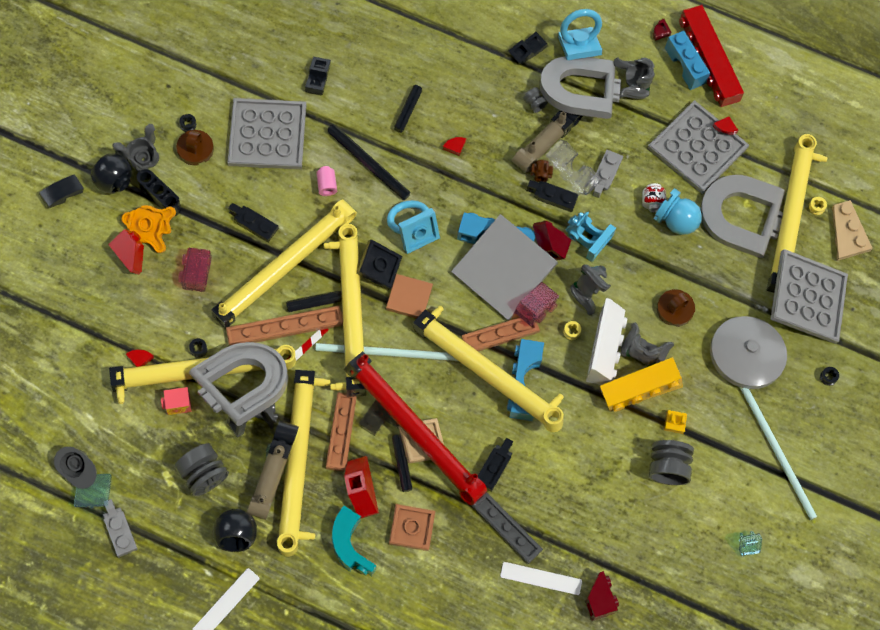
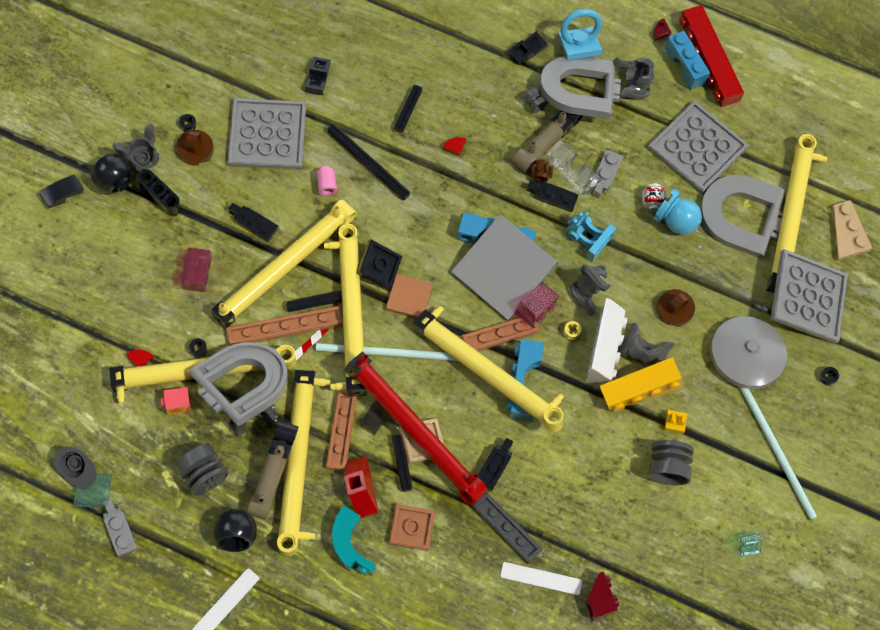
red slope [108,229,144,275] -> none
light orange tile [122,205,176,253] -> none
medium azure tile [387,200,440,254] -> none
dark red slope [533,220,572,261] -> none
red tile [713,116,739,135] -> none
light yellow bush [809,197,827,215] -> none

